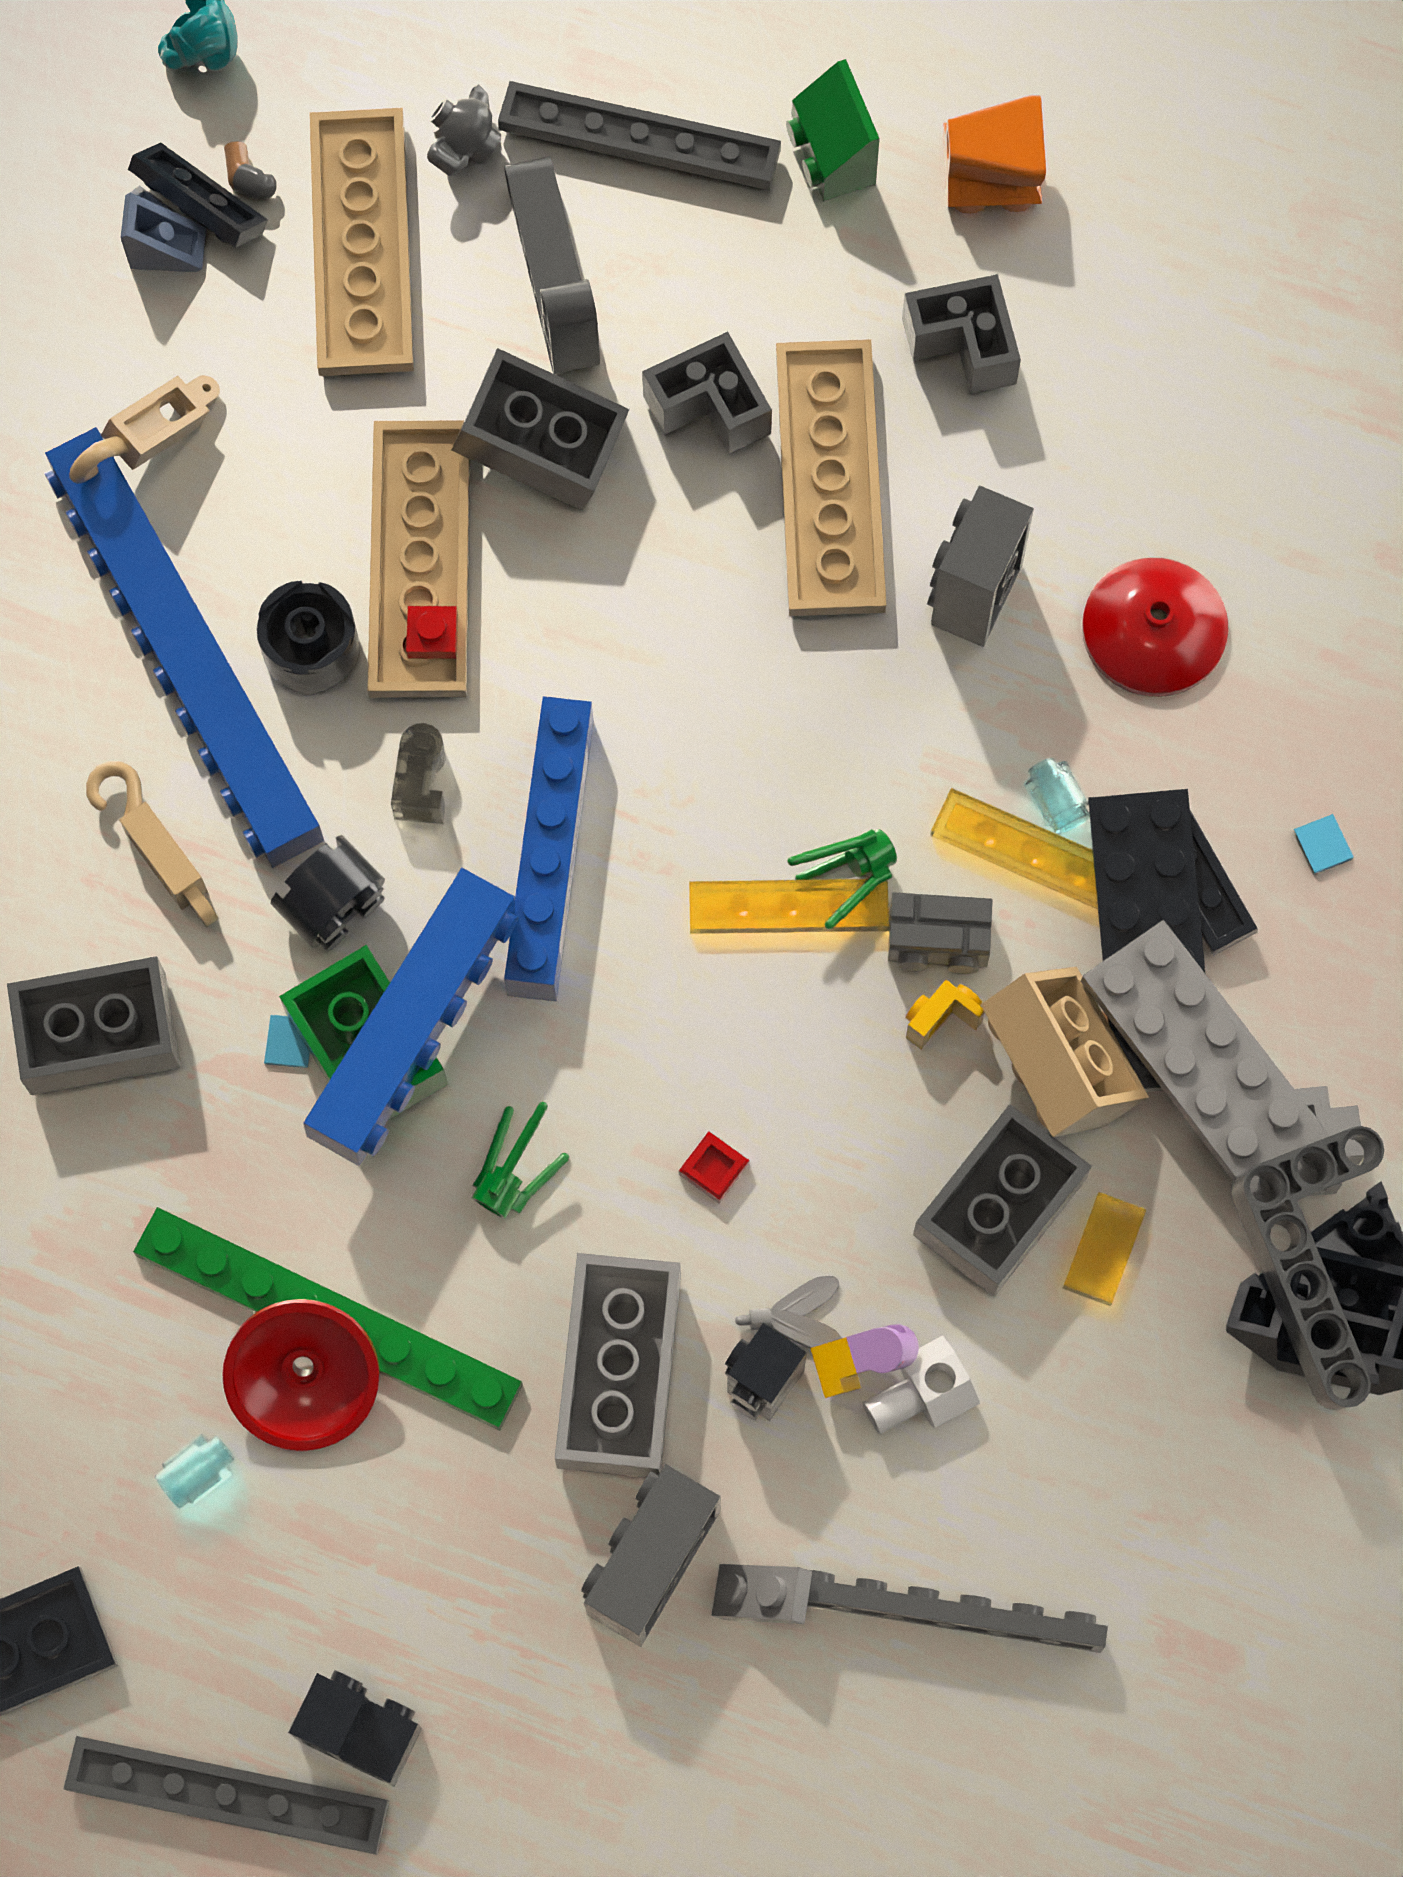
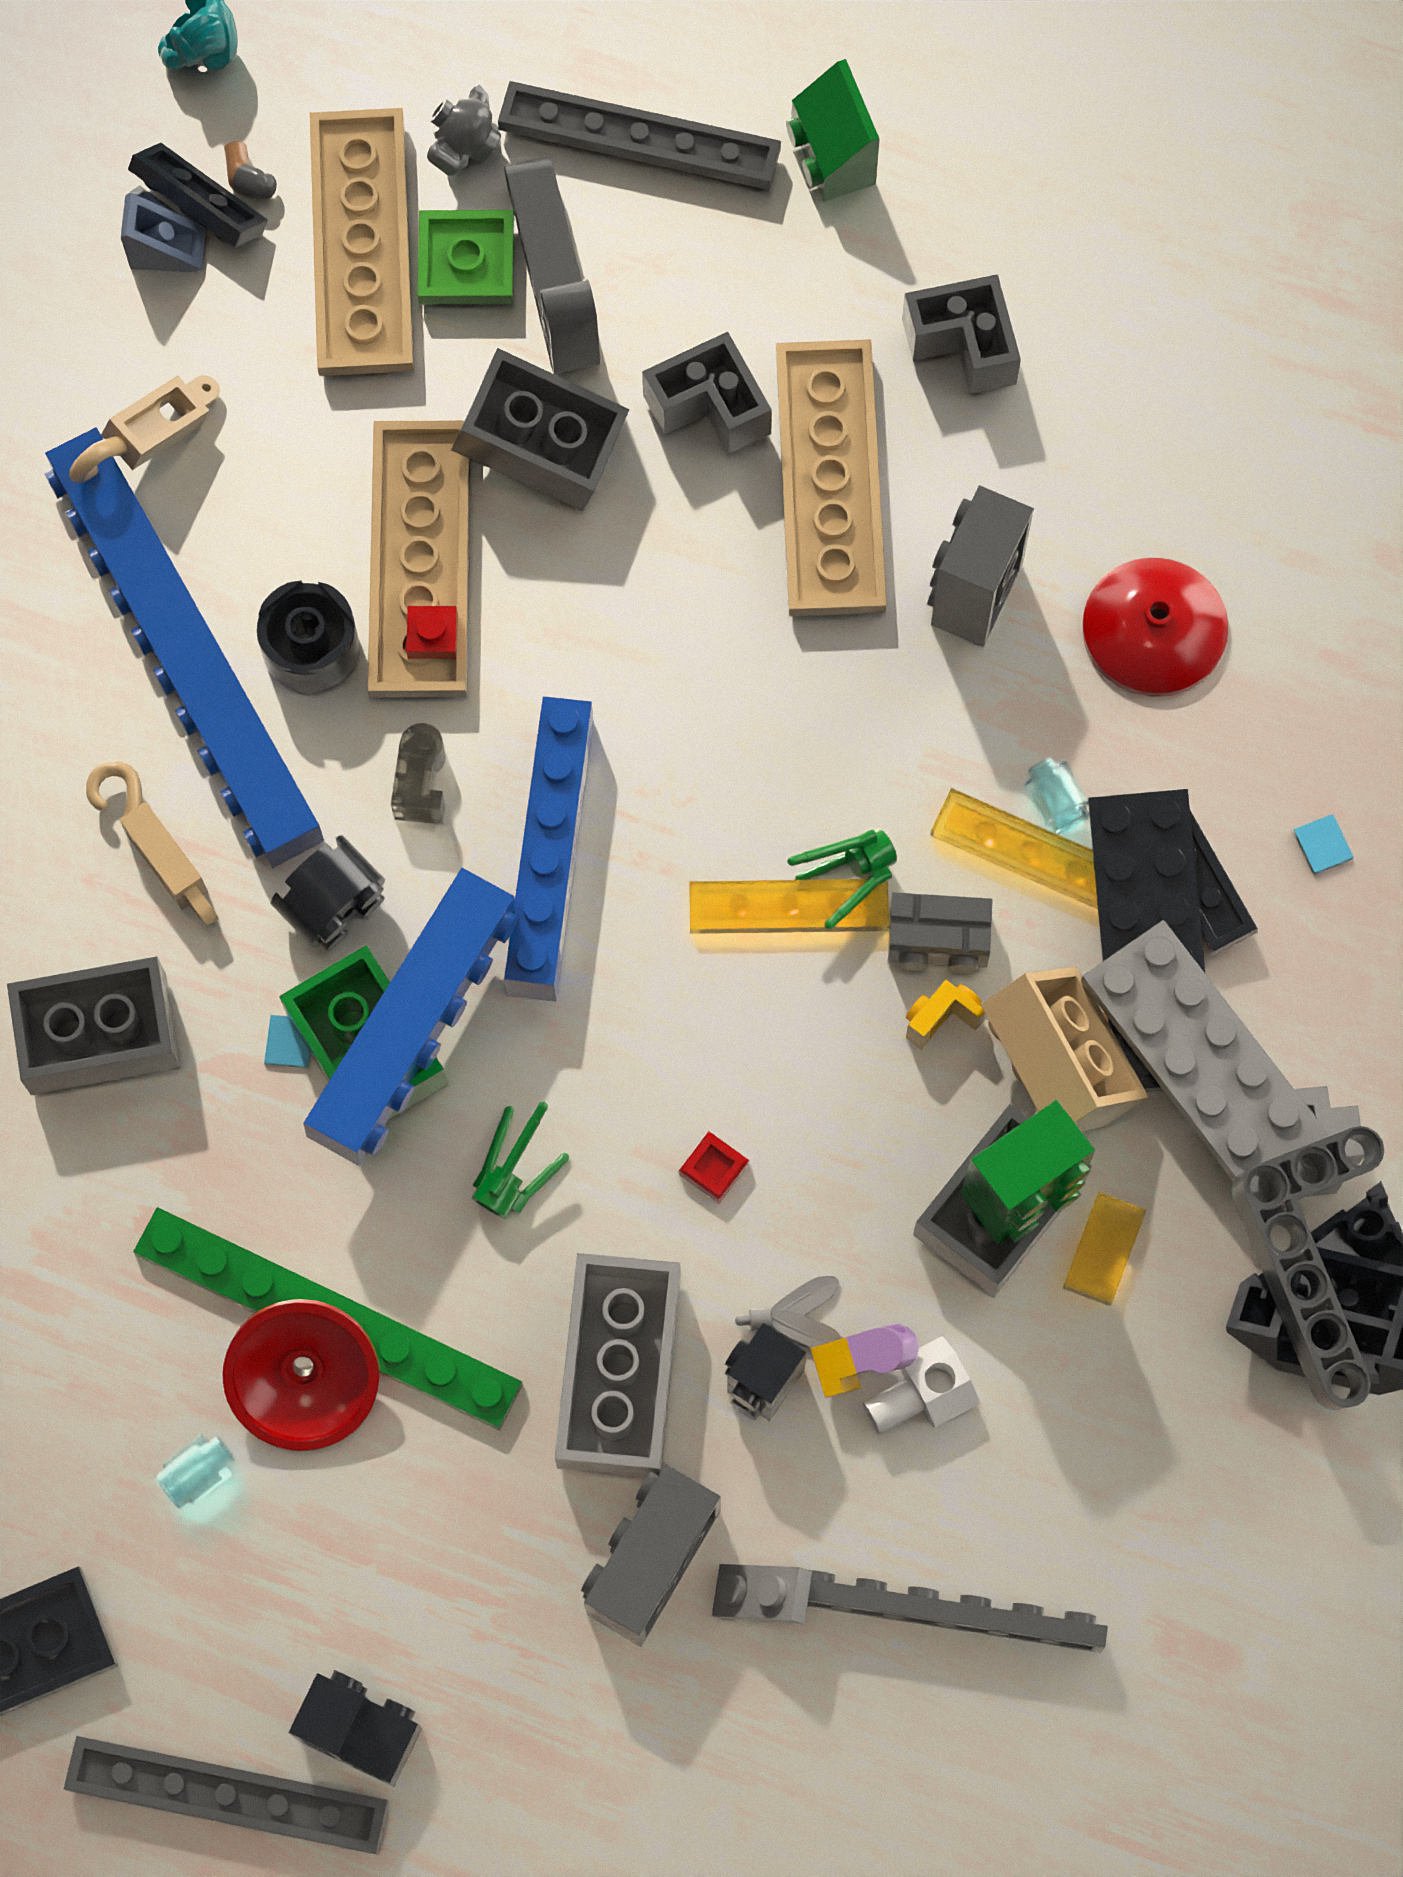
orange piece [943,95,1046,214] -> none
none -> bright green plate [418,210,514,305]
none -> green brick [961,1099,1095,1245]

